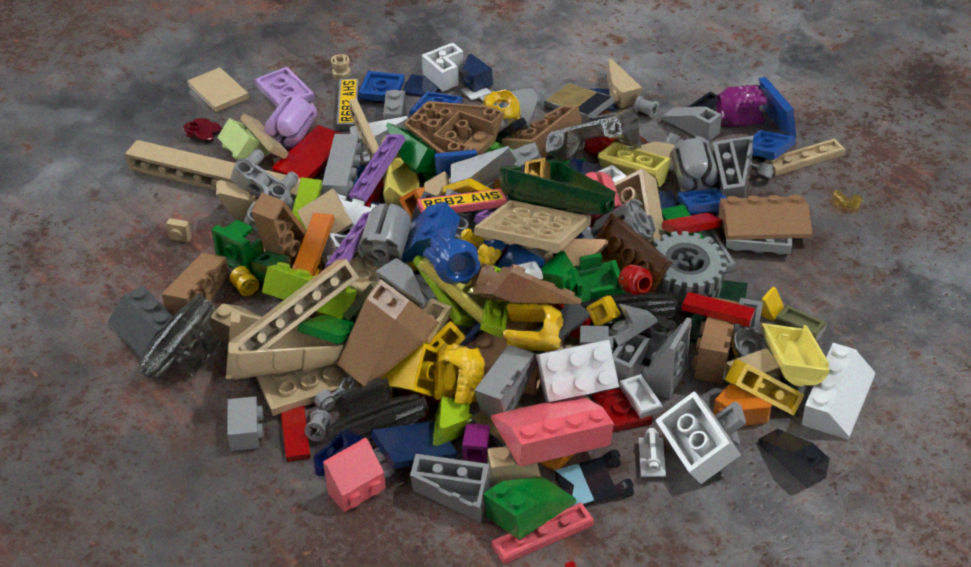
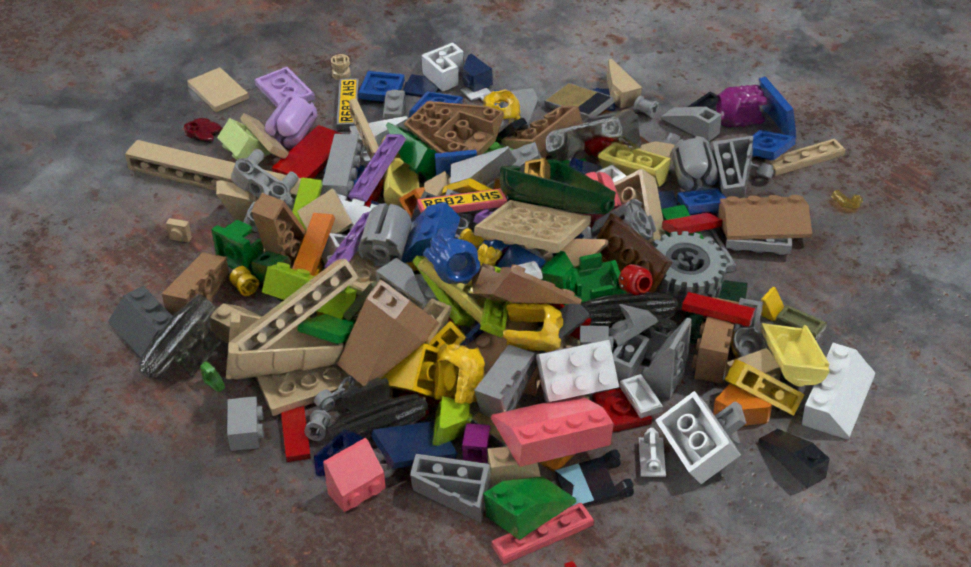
yellow slope [586,296,621,326] -> none
none -> bright green tile [200,361,225,392]

